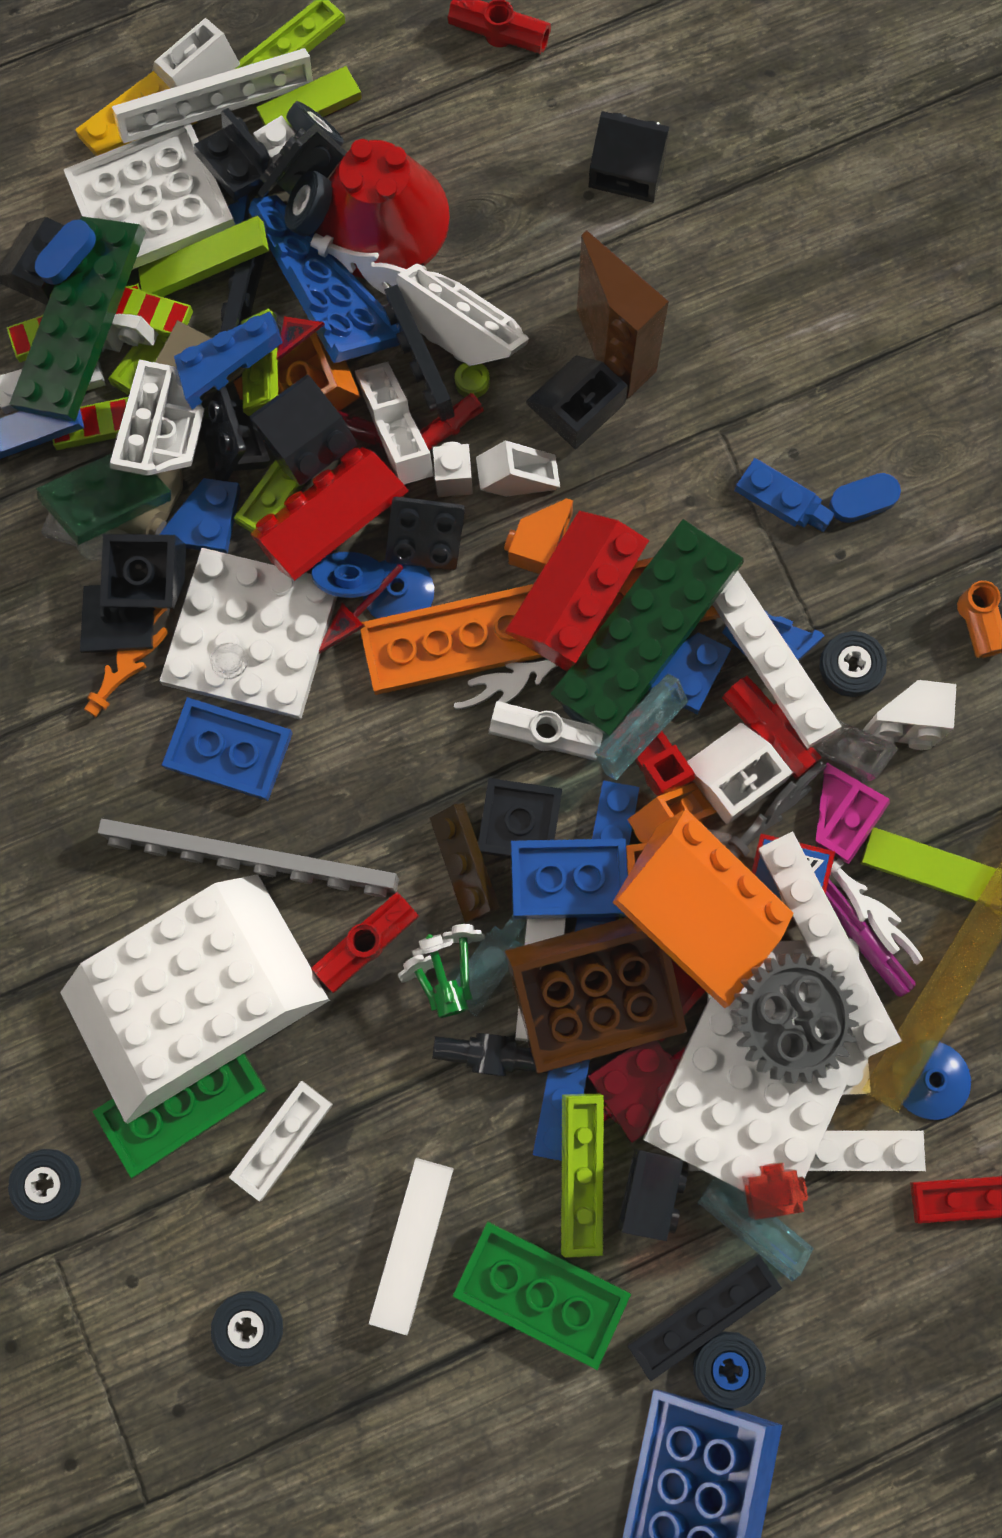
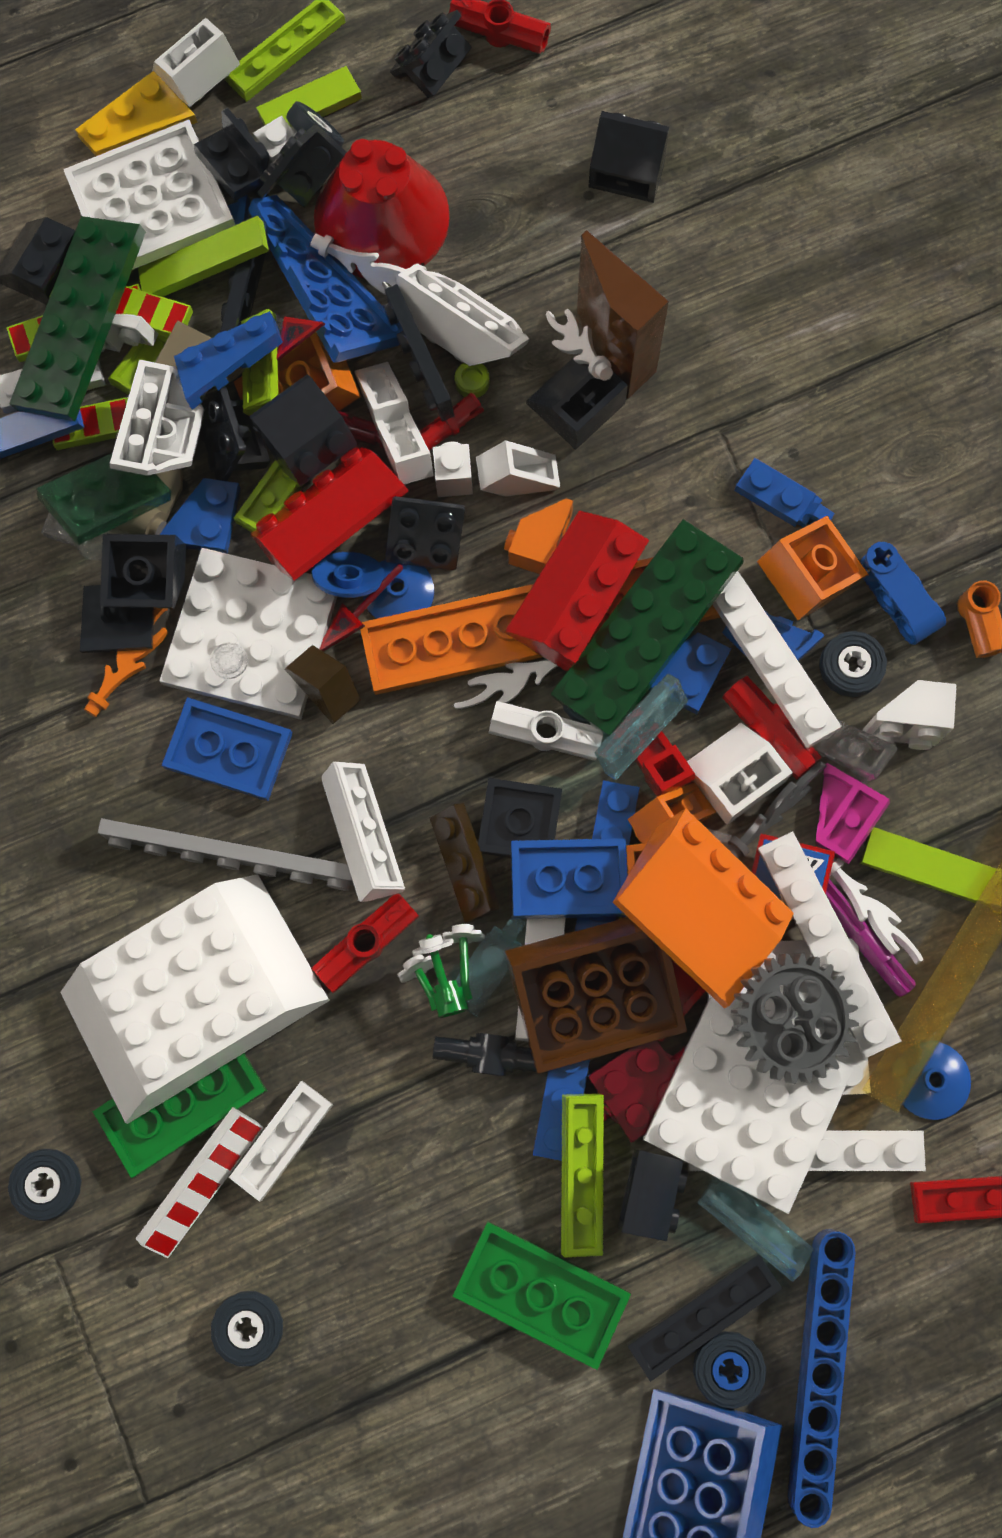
blue tile [35,220,96,285] -> none
white plate [112,48,313,143] -> none
black bush [284,171,333,237] -> none
white slope [369,1158,454,1335] -> none
clear red brick [742,1162,808,1220] -> none
blue tile [829,473,901,523] -> none
none -> white tile [136,1107,264,1258]
none -> dark brown slope [284,645,361,724]
none -> white slope [322,761,405,902]
none -> black bracket [390,10,472,98]
none -> white piece [546,309,613,381]
none -> orange slope [757,516,869,620]
none -> blue beam [787,1229,855,1528]
none -> blue piece [860,542,946,645]

